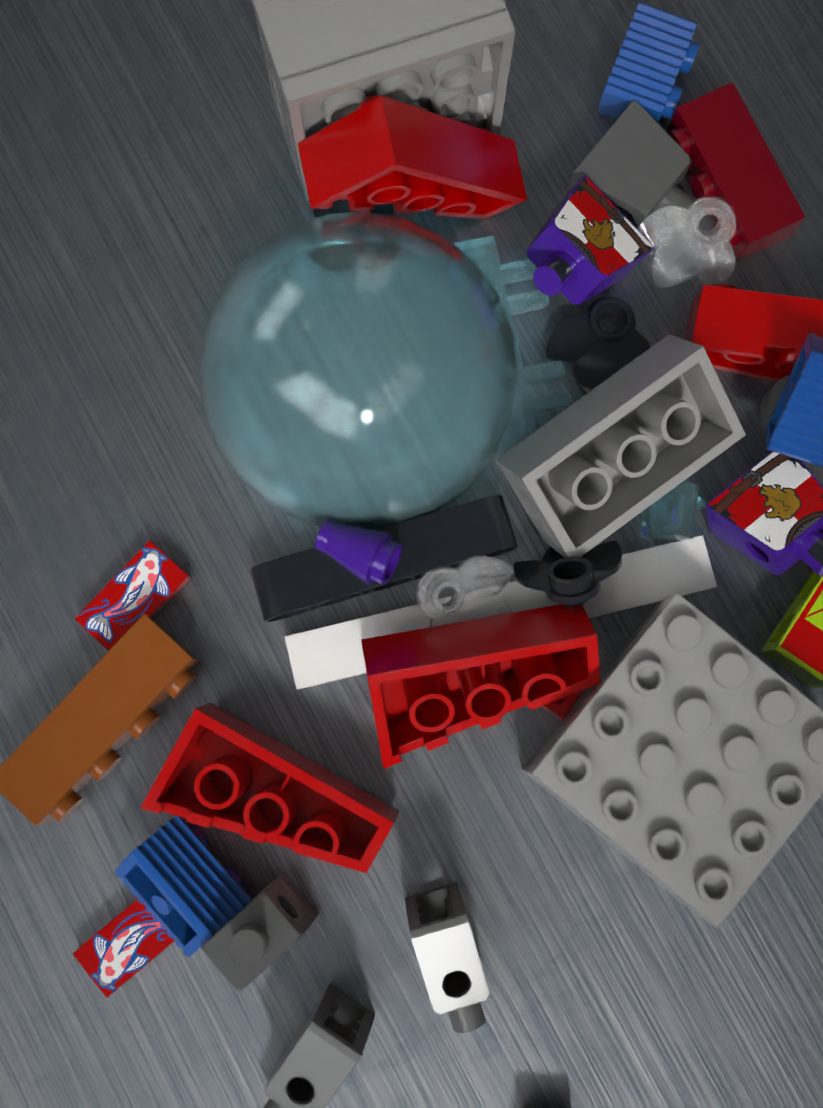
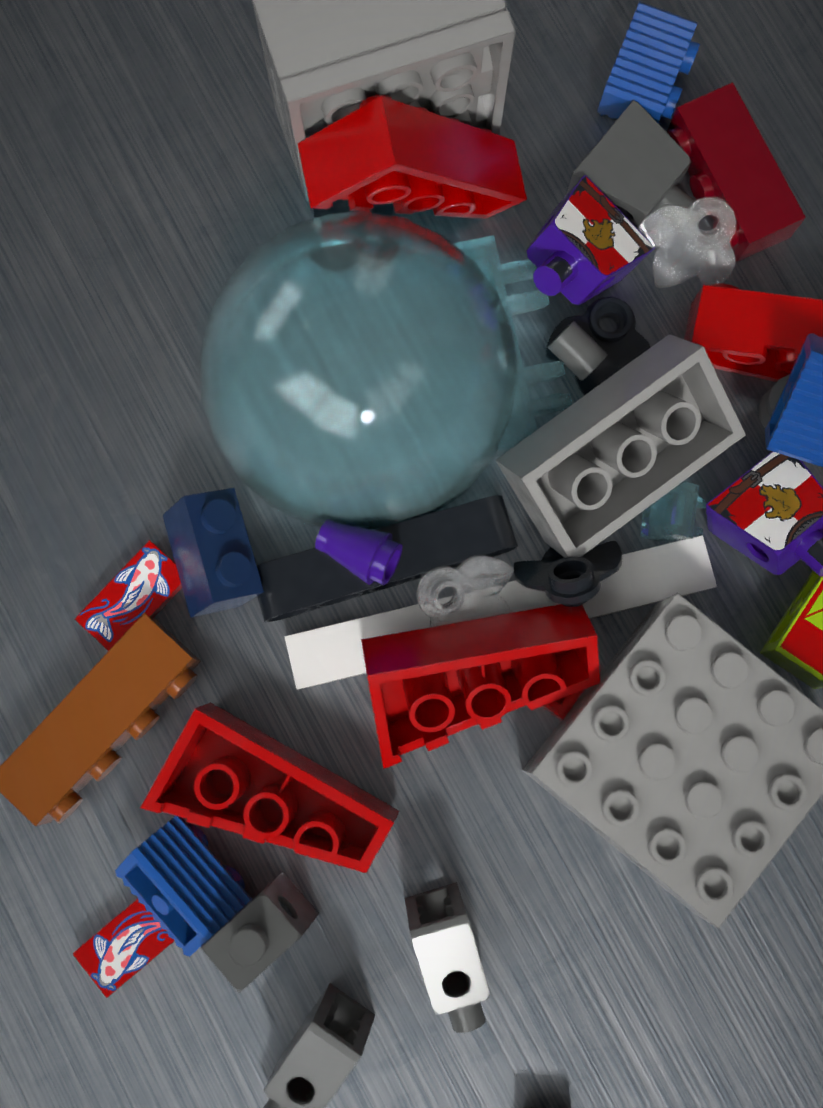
none -> dark blue brick [162,488,264,618]
none -> dark grey hinge [547,320,608,381]

